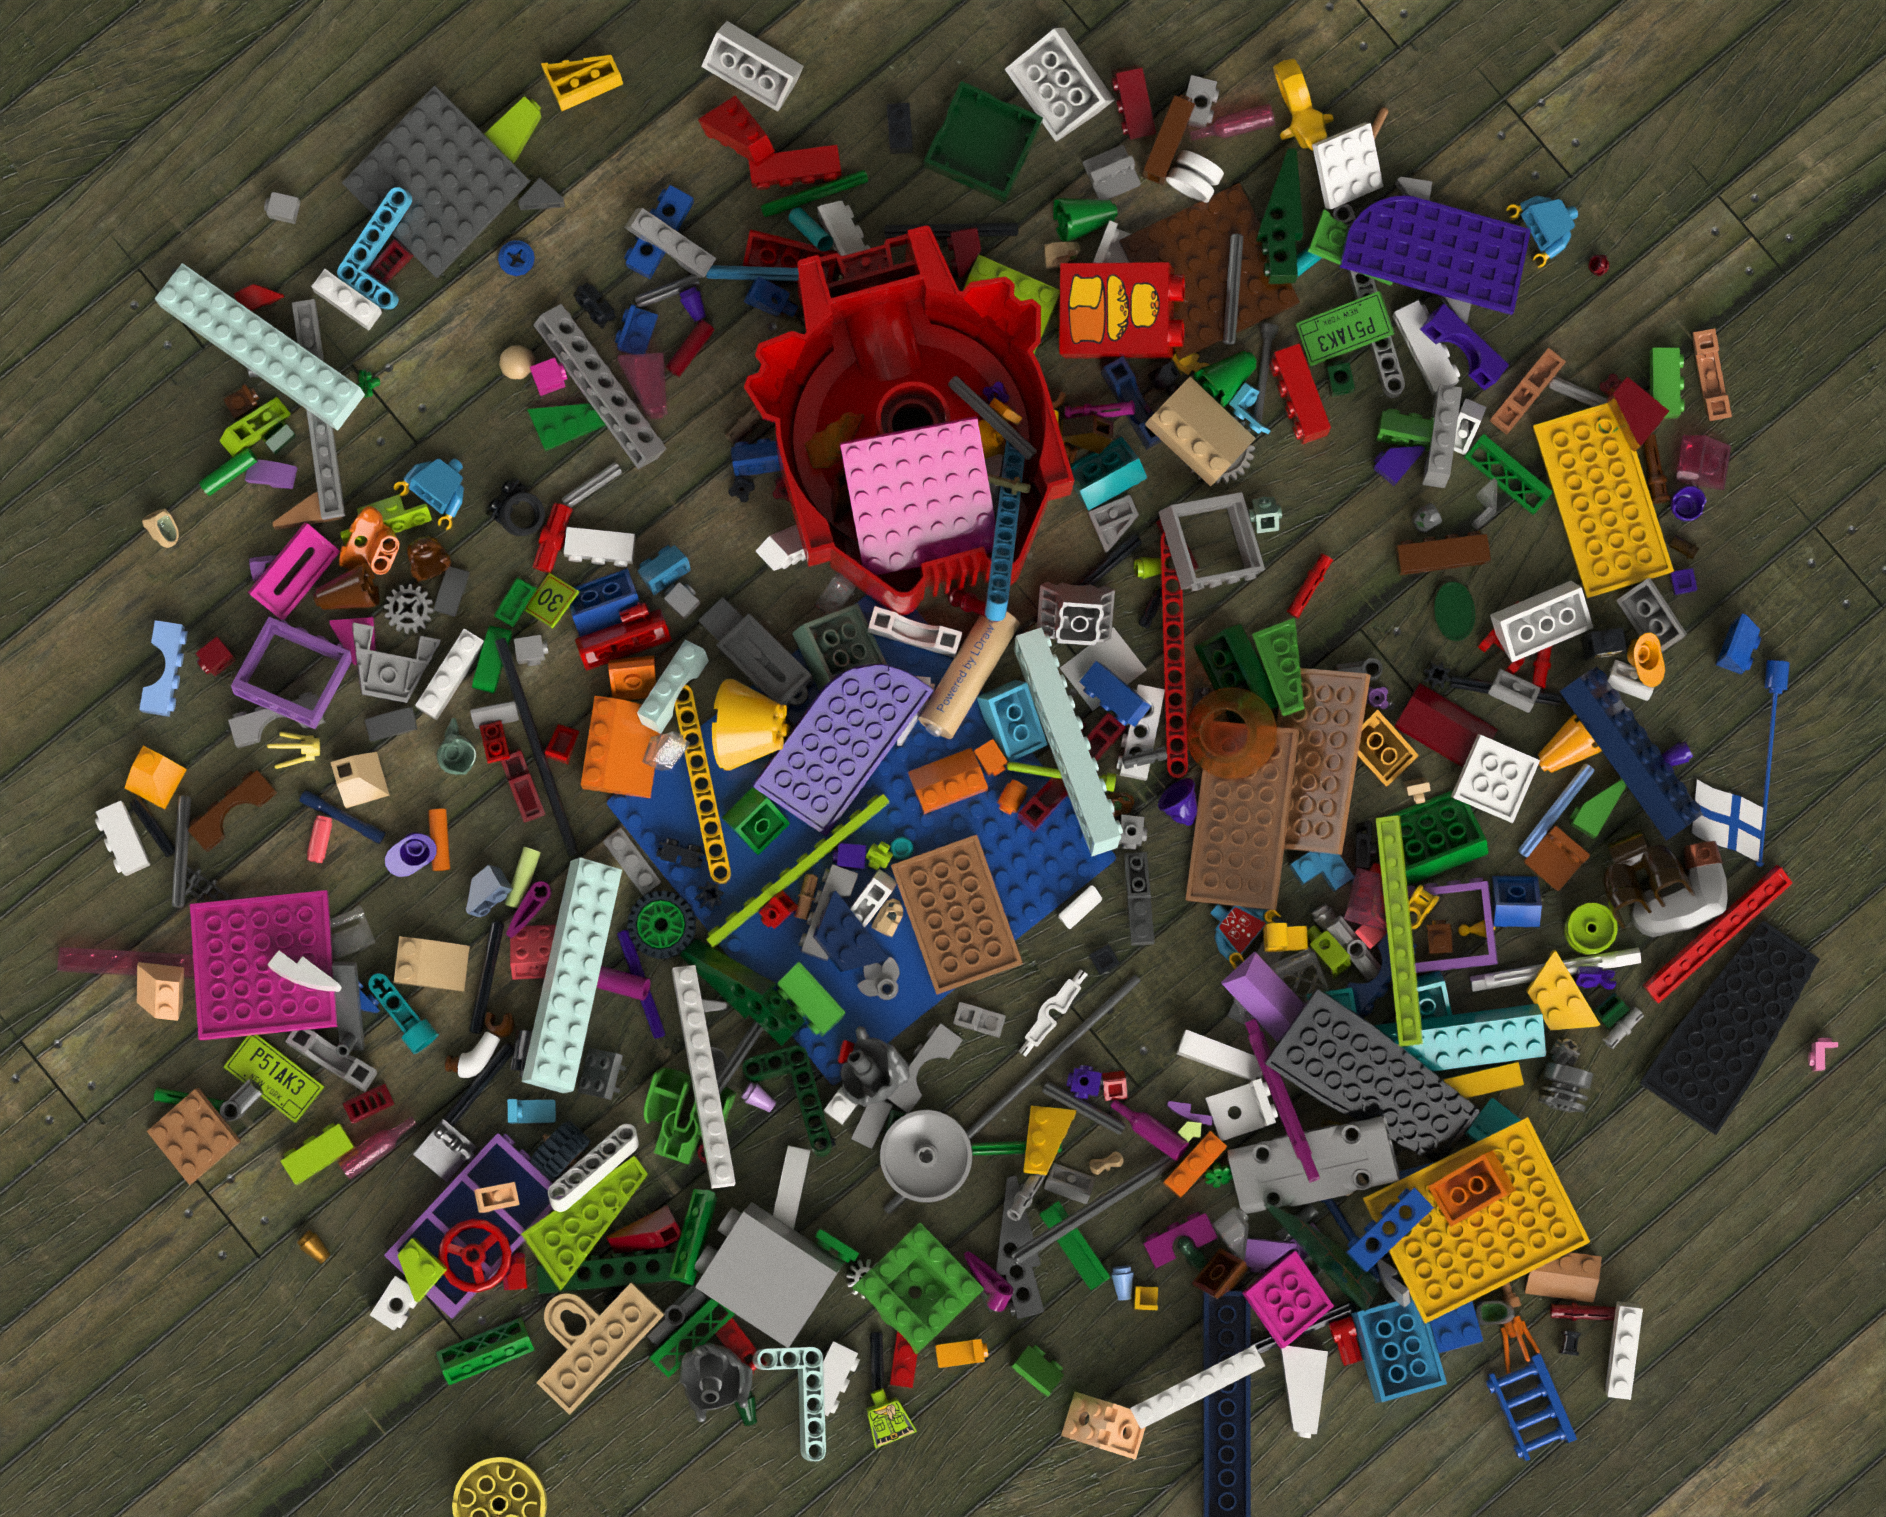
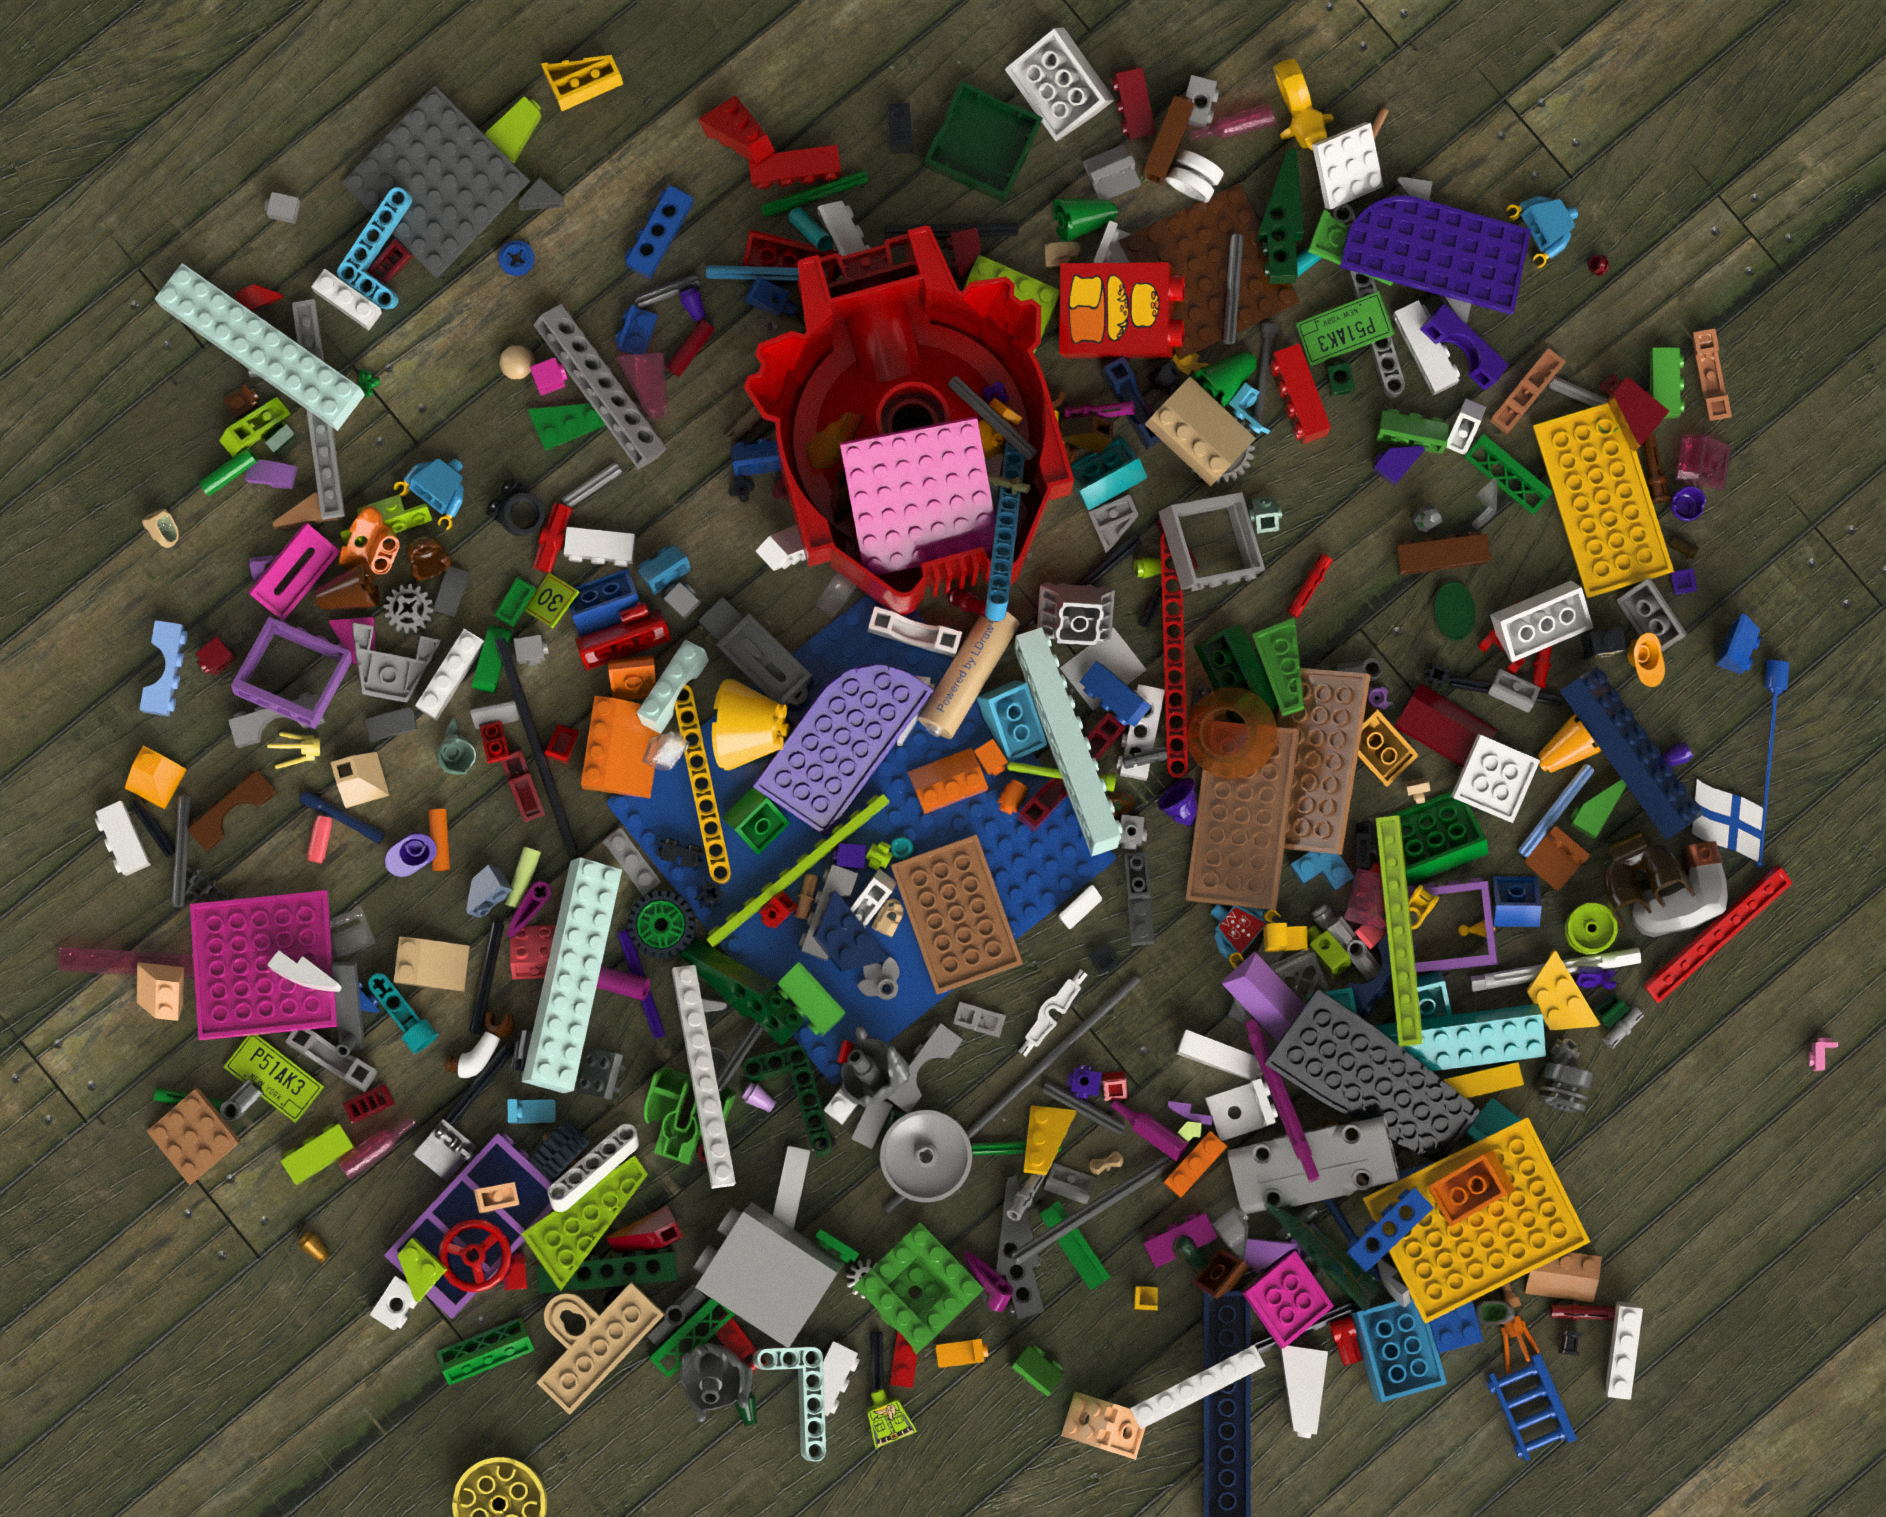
black hinge [573,282,617,329] -> none
light grey arch [624,208,716,278] -> none
green fence [669,1189,718,1286] -> none
white slope [701,21,804,112] -> none
sand green slope [792,603,887,691] -> none
light blue cone [1111,1266,1134,1300] -> none
green plant [1205,1162,1233,1188] -> none
light grey arch [1422,384,1462,488] -> none
reddish brown bracket [1427,920,1453,954] -> none
white slope [1607,660,1654,701] -> none
black wing [1639,921,1820,1136] -> none

